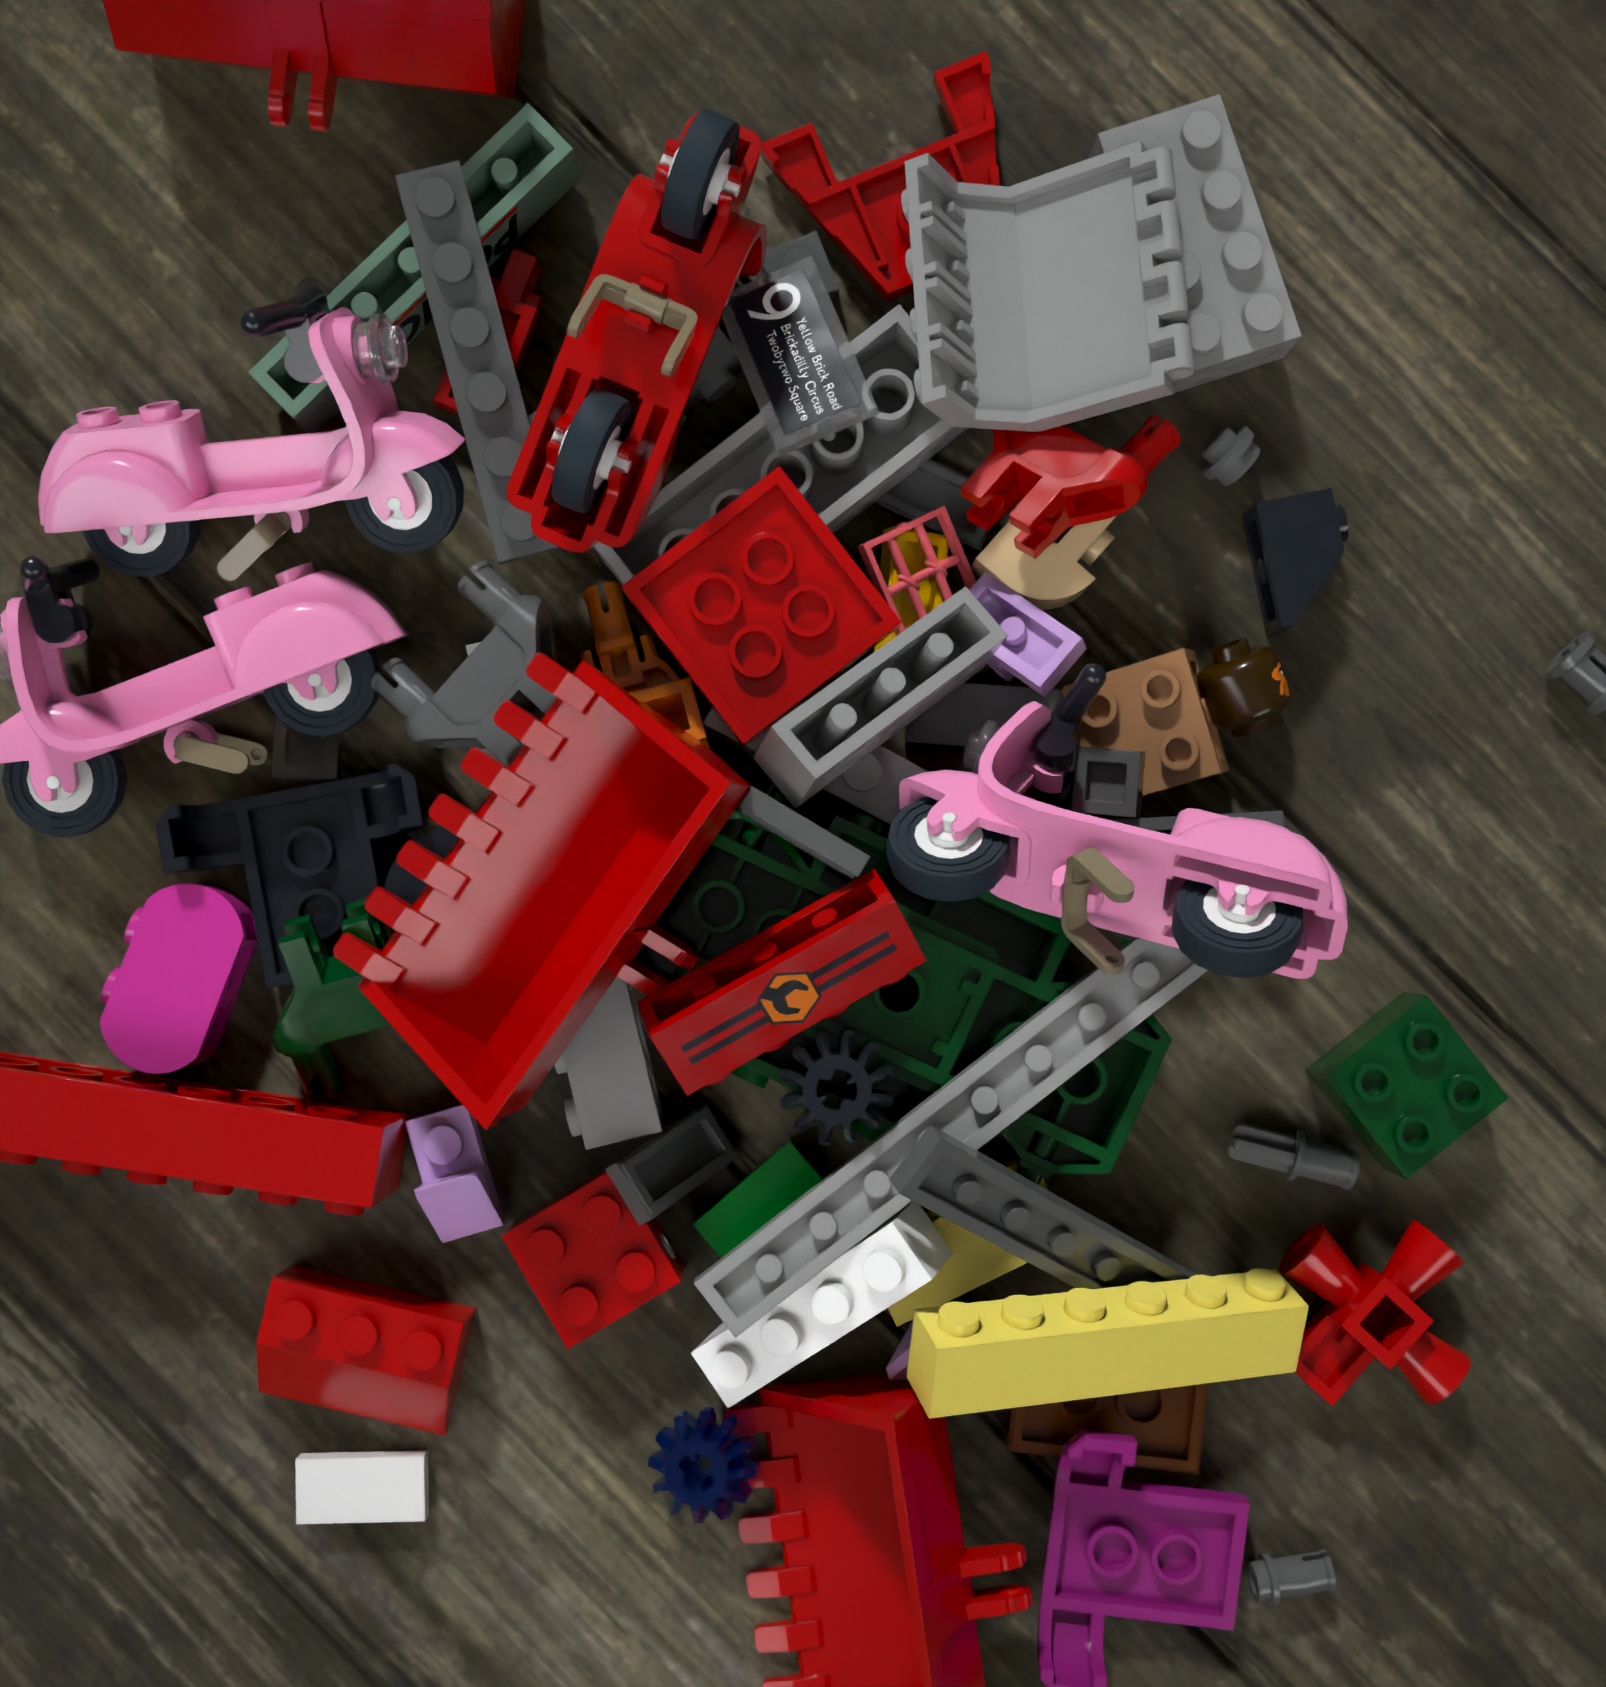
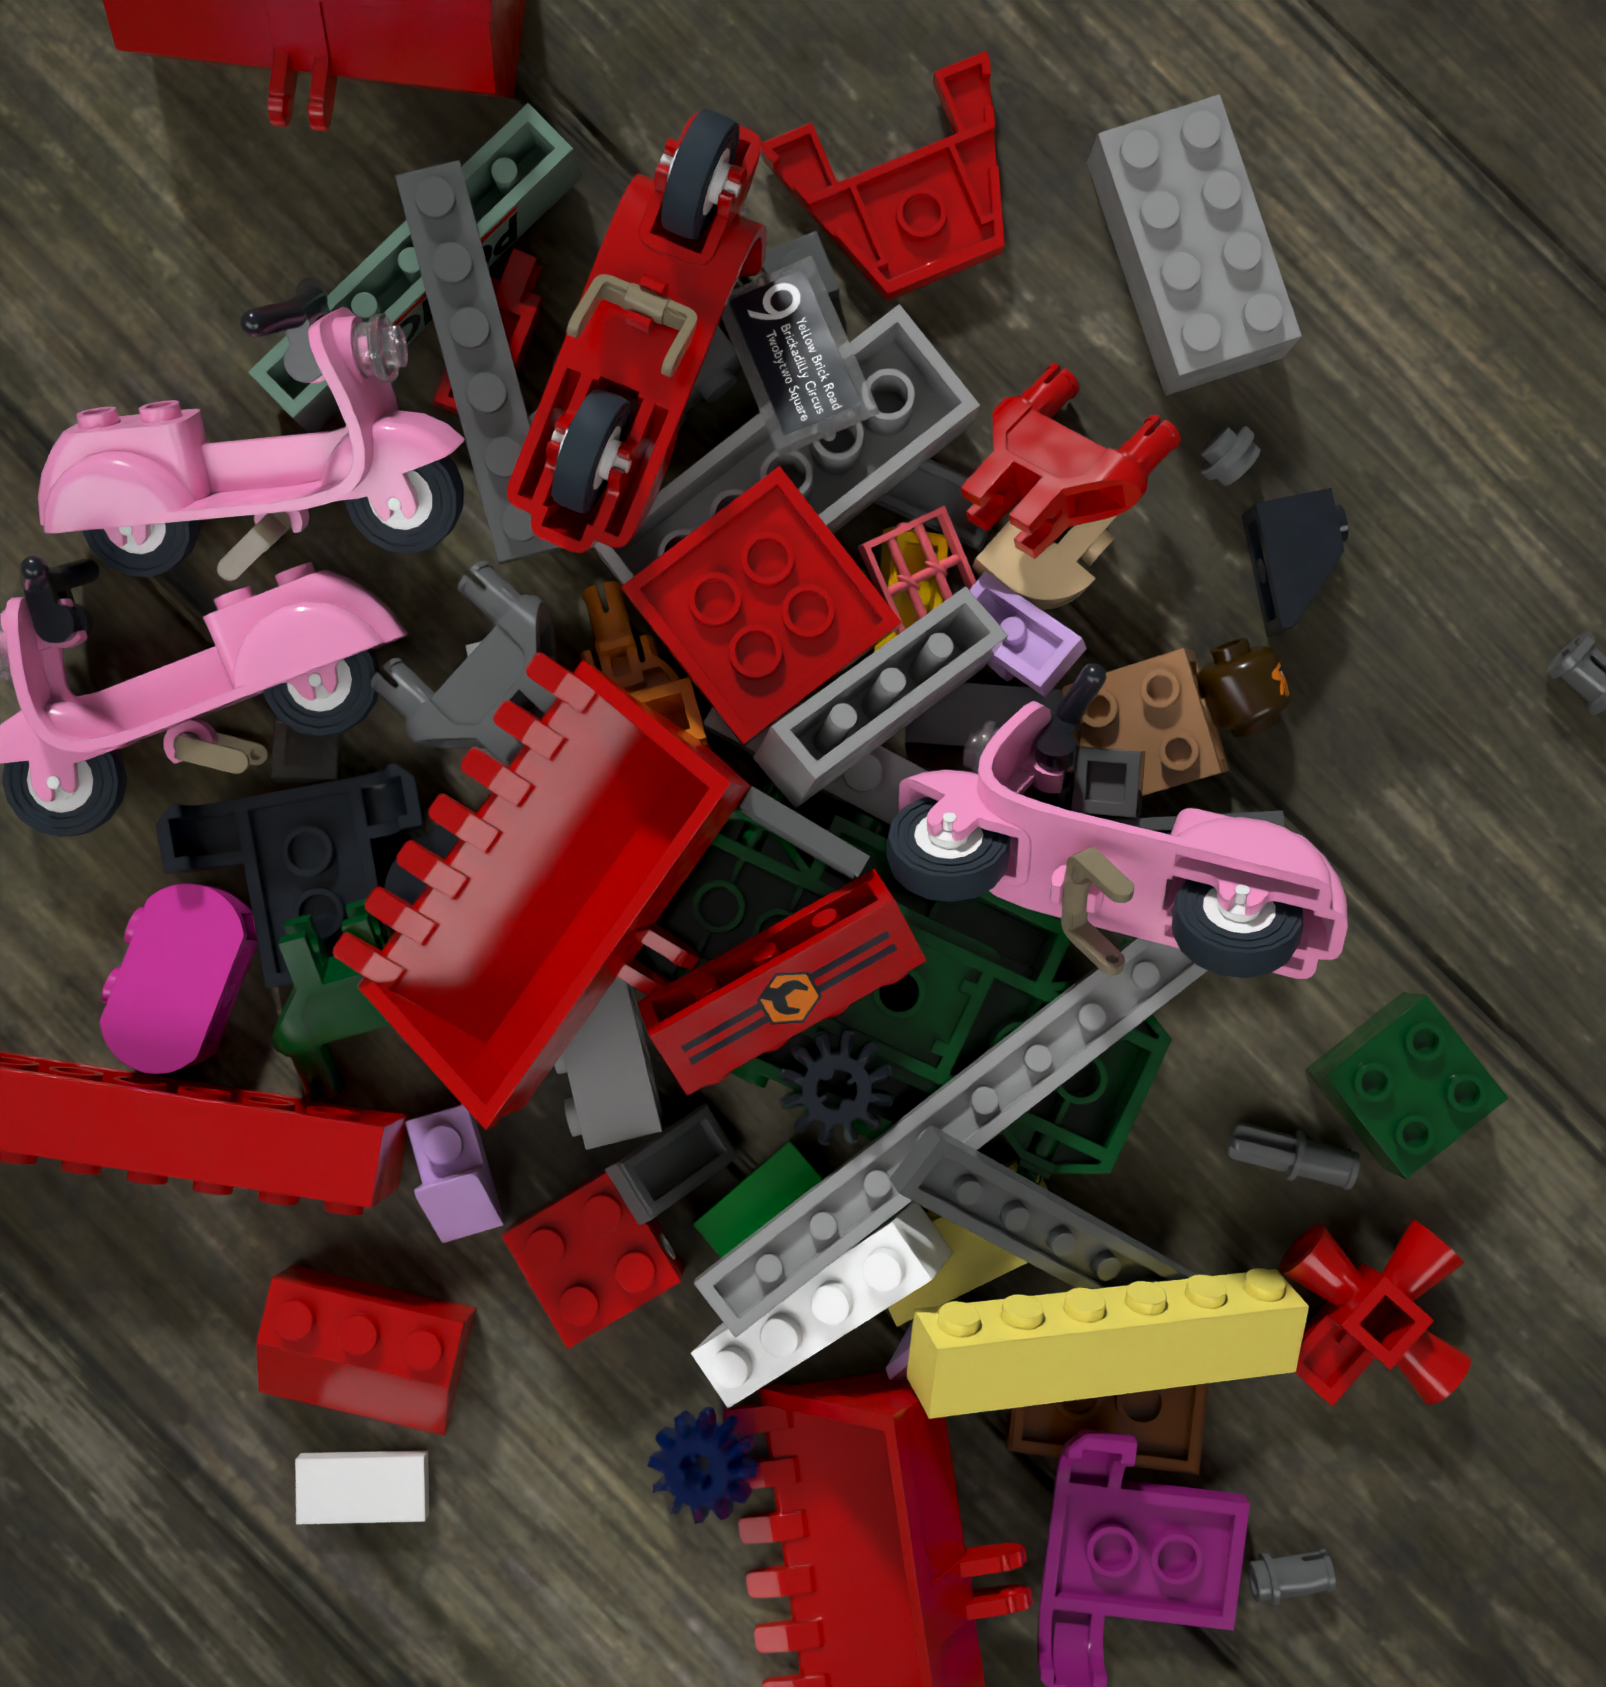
light grey hinge [901,141,1195,432] -> none

